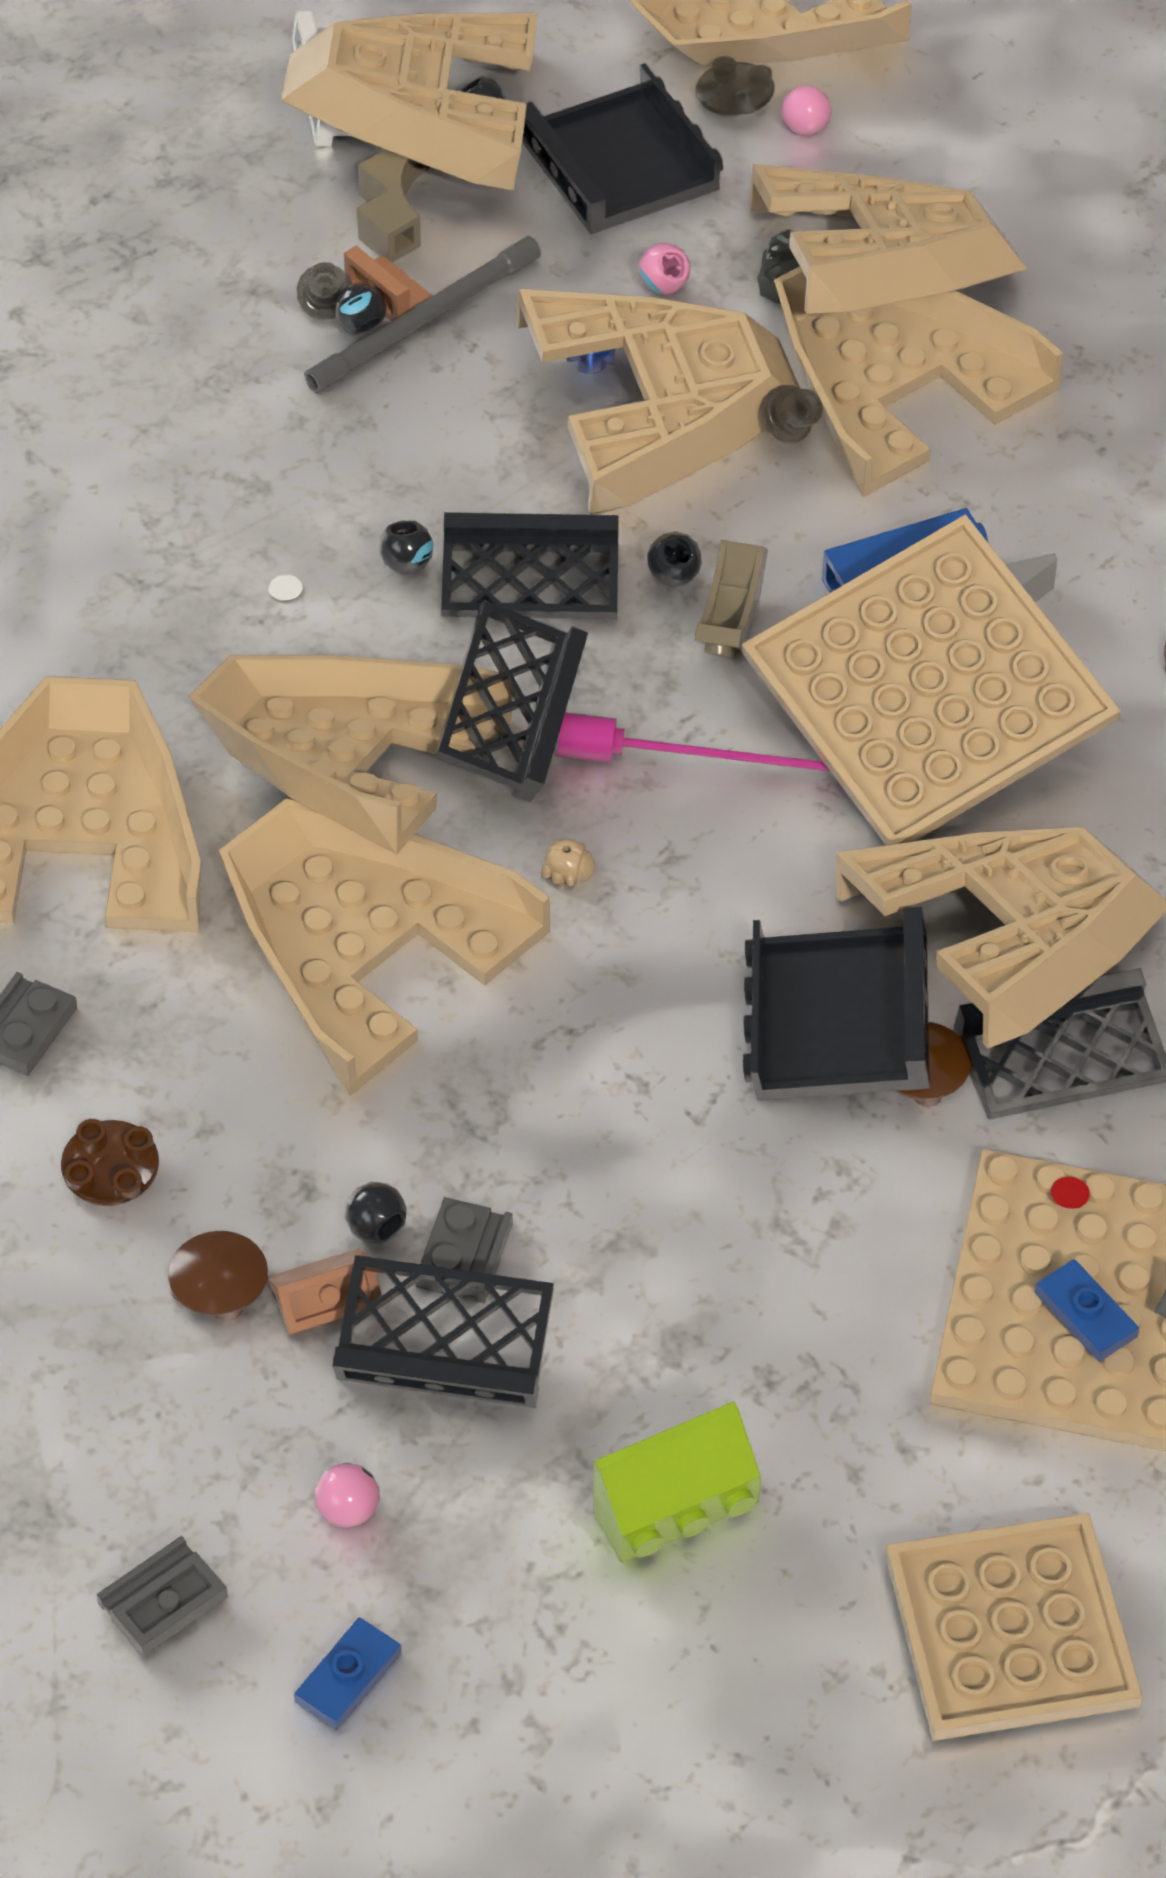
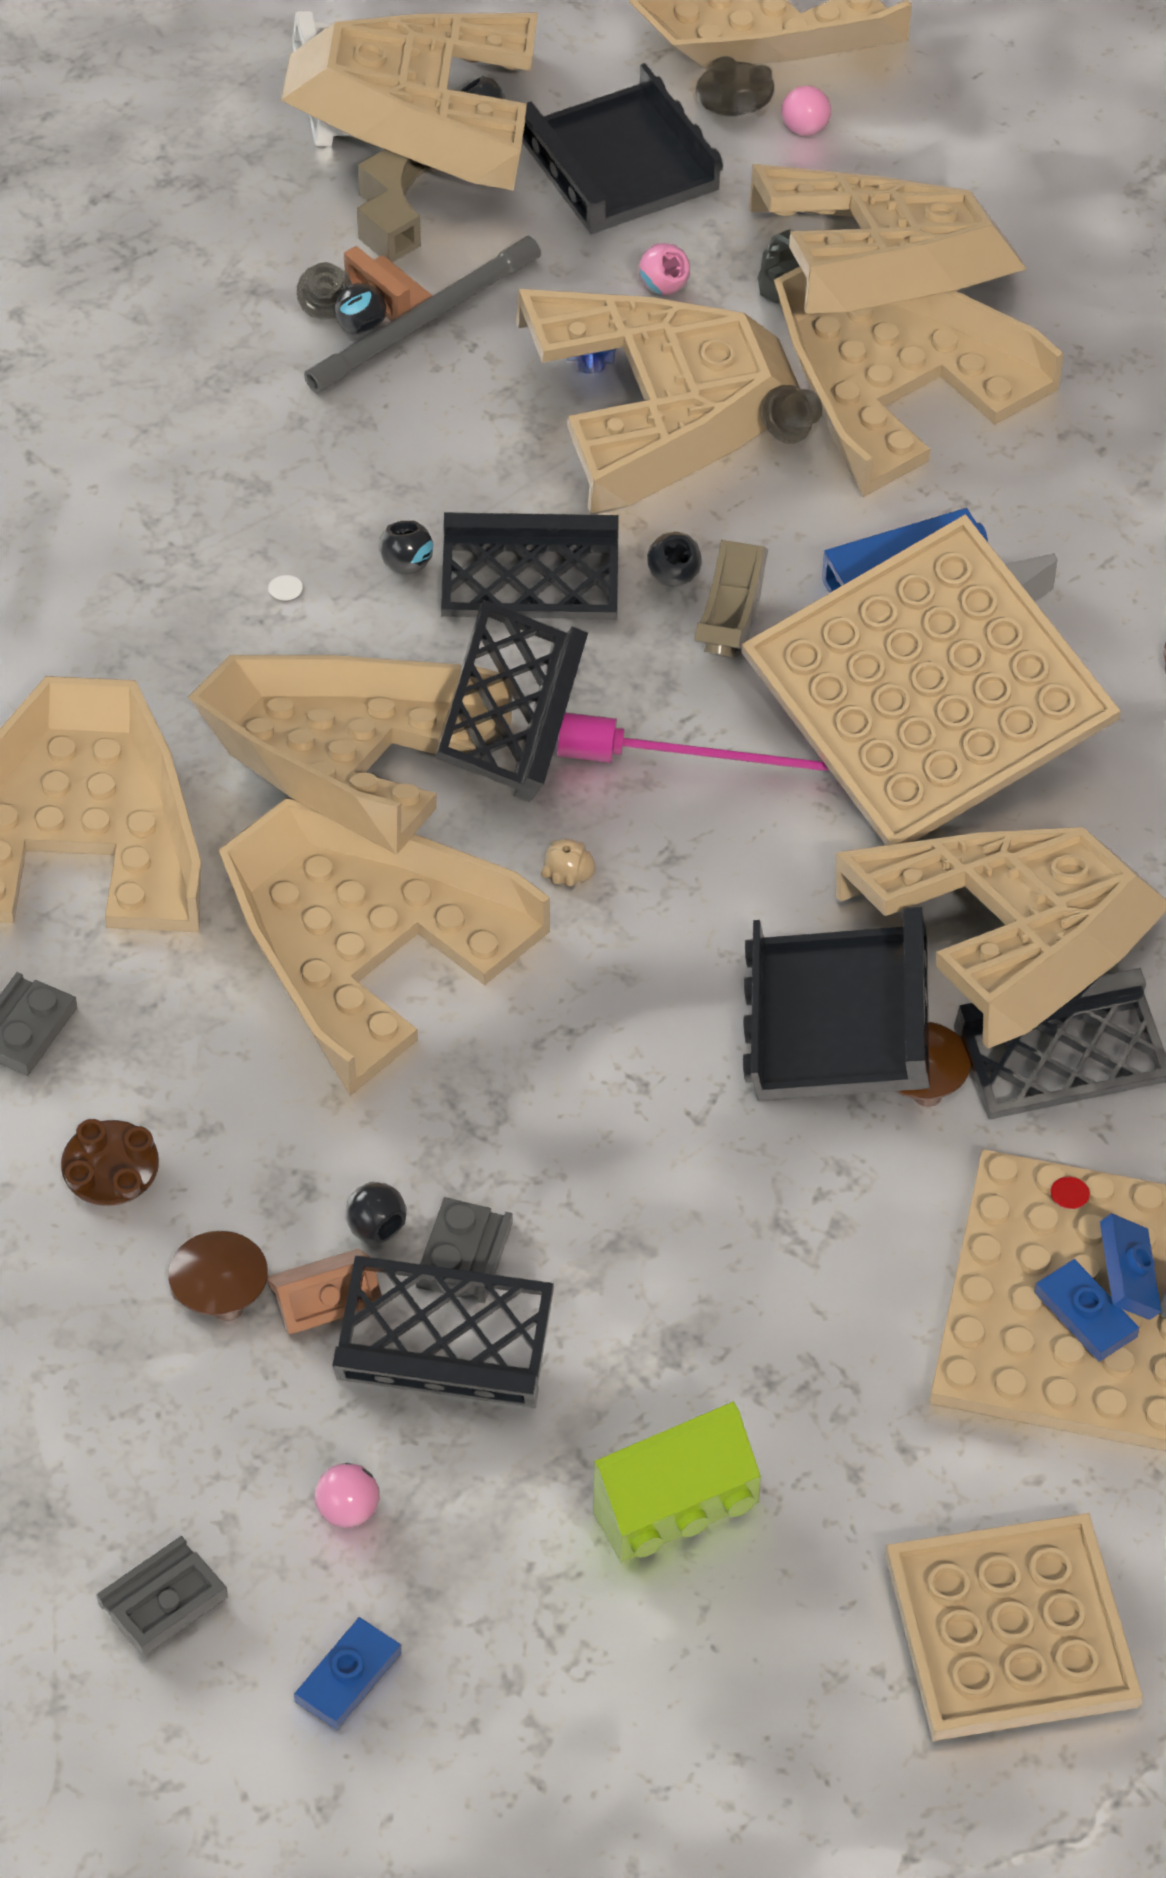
none -> blue plate [1100,1213,1162,1320]

